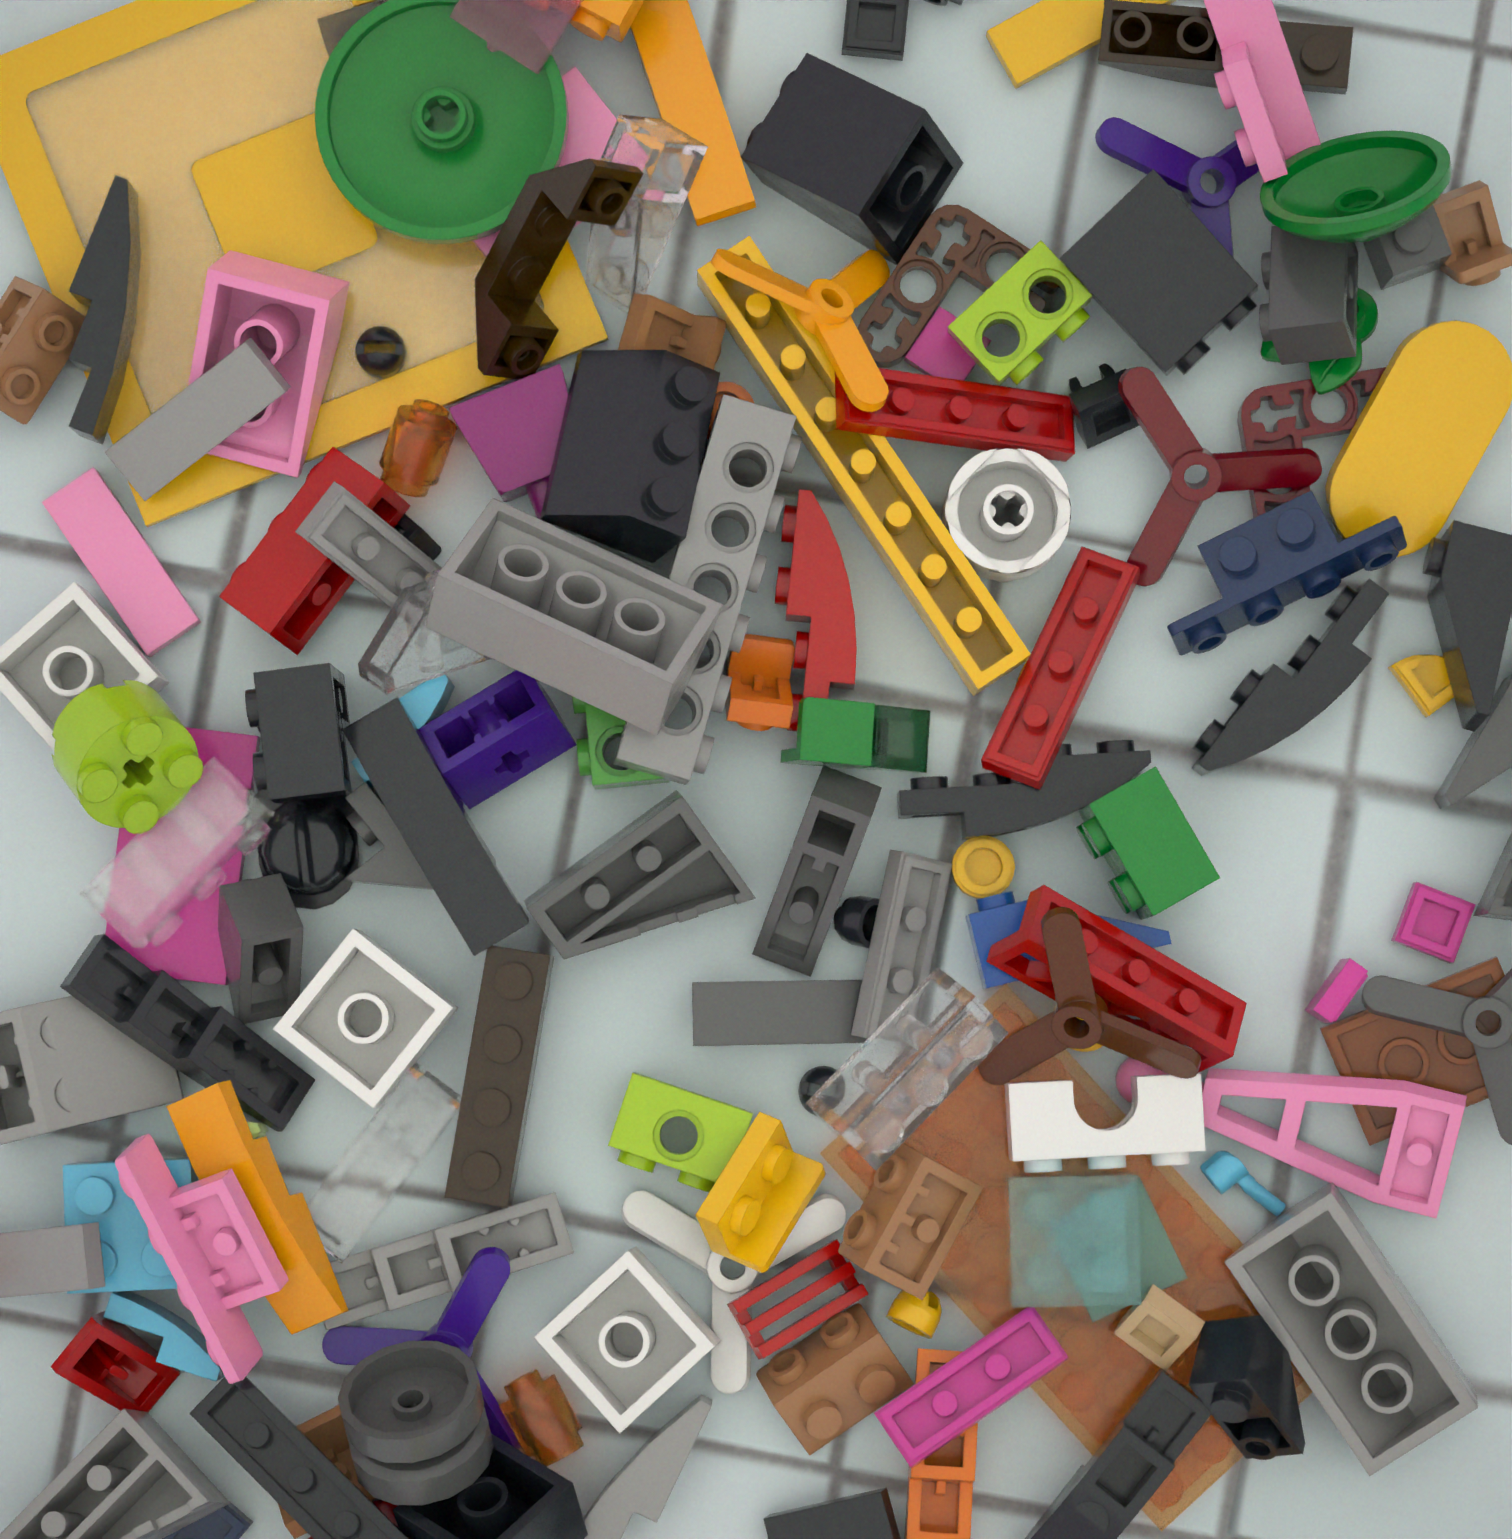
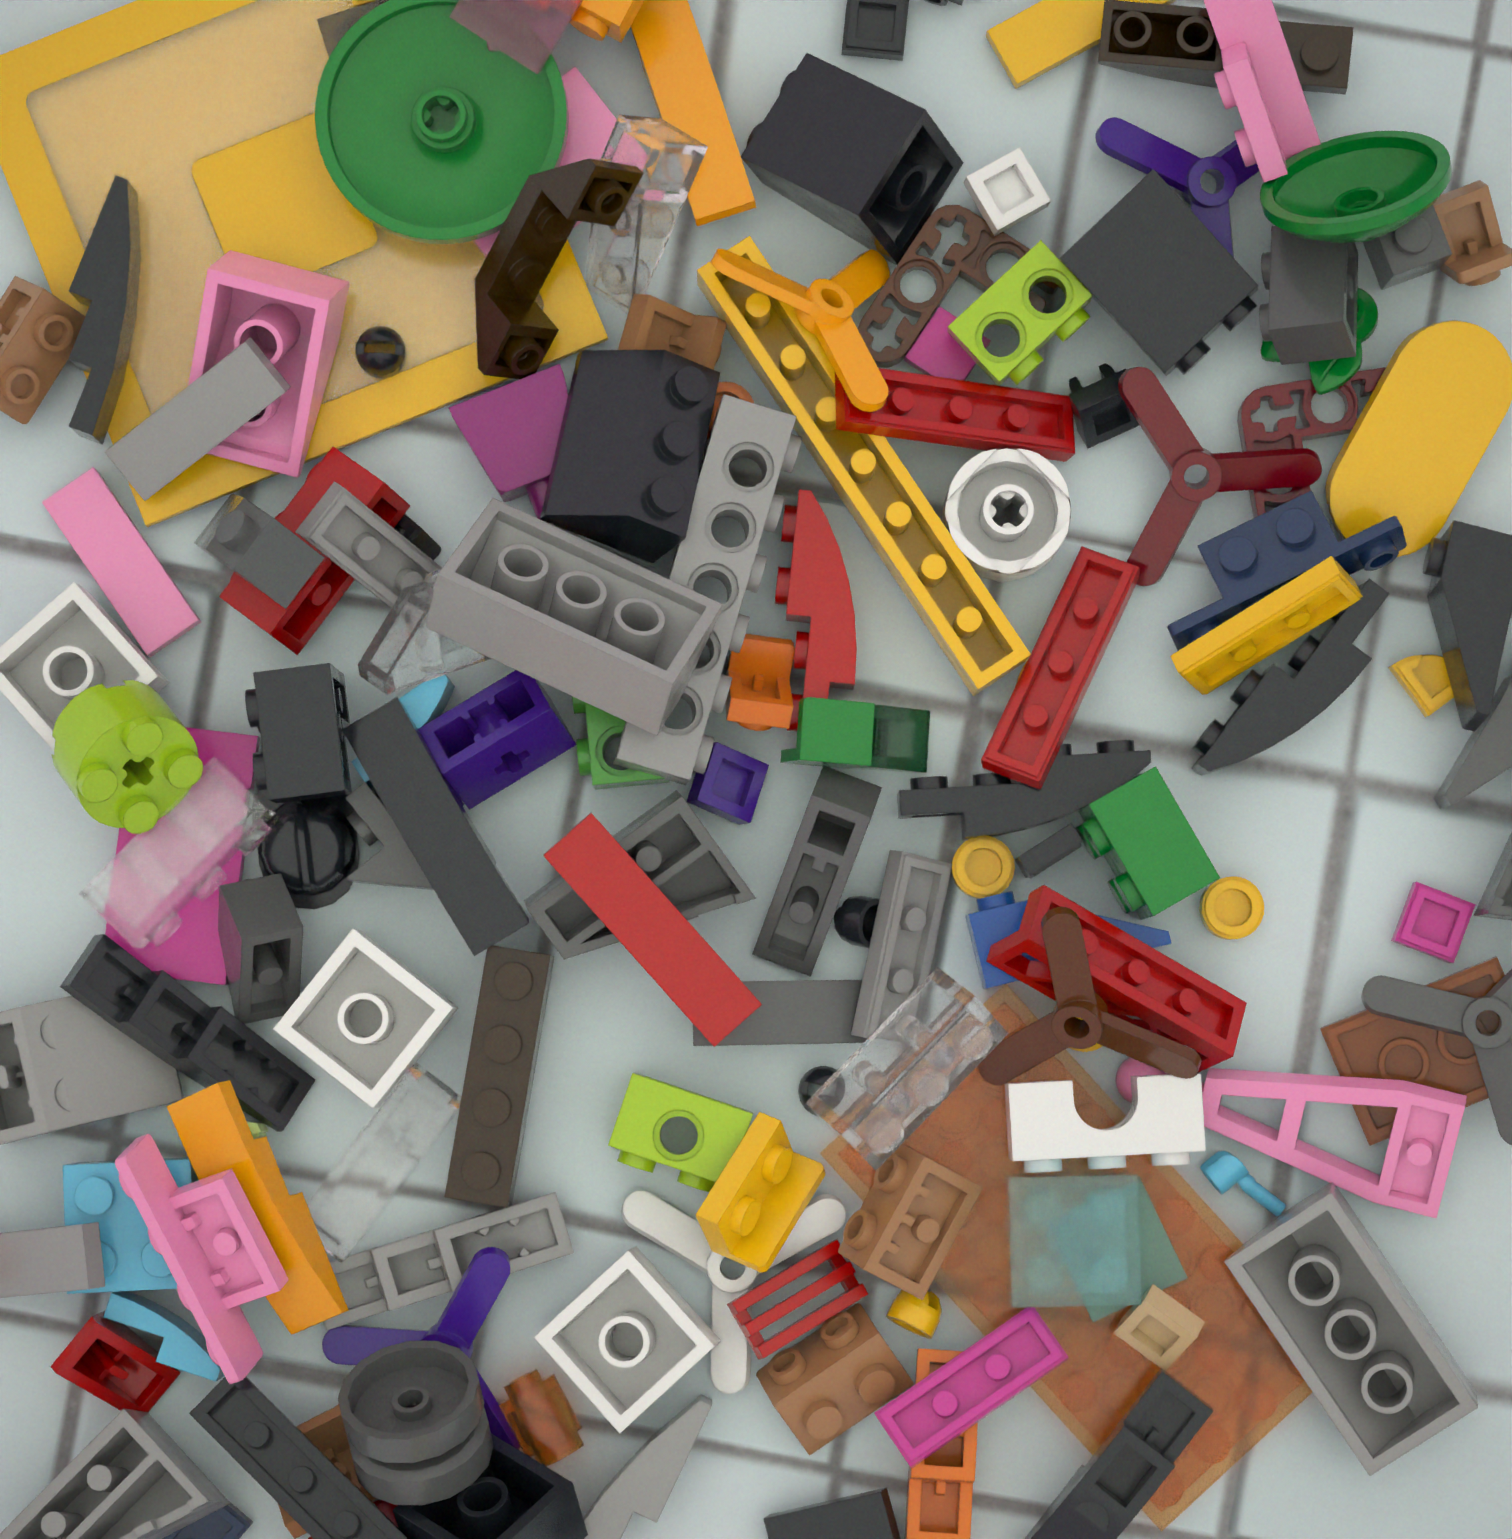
clear orange brick [379,399,457,497] -> none
black slope [1188,1315,1305,1460] -> none
dark pink tile [1305,958,1368,1023] -> none
none -> dark grey slope [194,493,324,609]
none -> red tile [543,813,762,1047]
none -> dark purple plate [686,742,769,825]
none -> white tile [963,147,1051,236]
none -> black tile [1014,823,1083,879]
none -> yellow tile [1170,556,1363,695]
none -> yellow tile [1199,876,1264,940]

